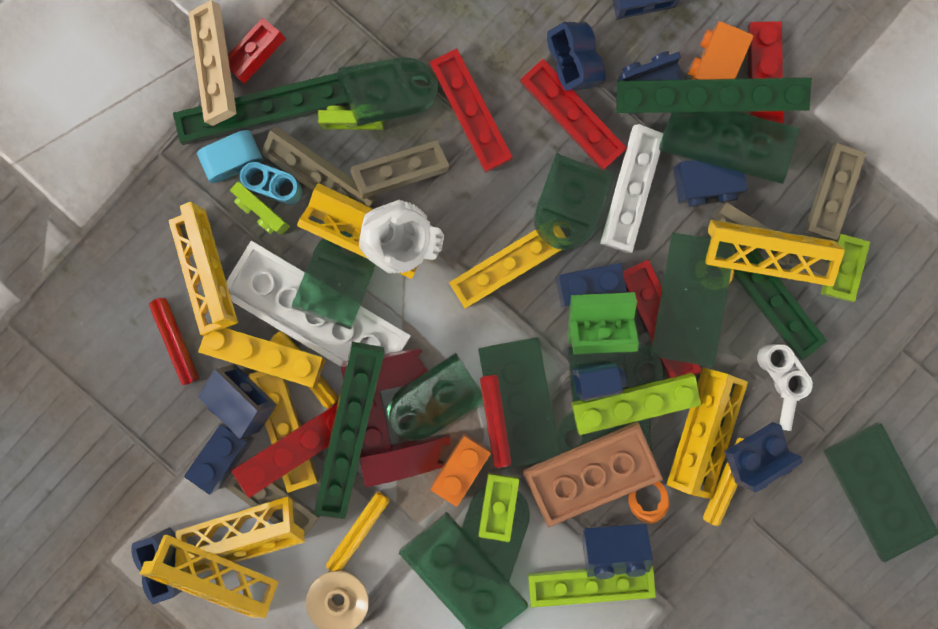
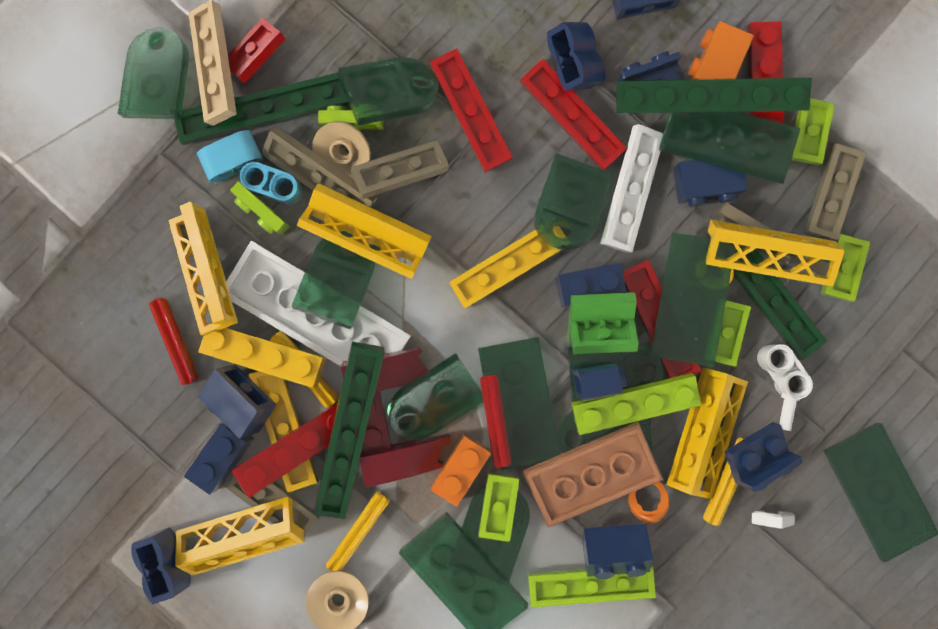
yellow fence [140,535,279,618] -> none
white helmet [359,199,444,274] -> none
none -> clear green tile [117,27,189,119]
none -> tan dish [312,121,371,180]
none -> lime plate [703,299,751,367]
none -> white tile [752,510,795,529]
none -> lime plate [788,98,835,166]

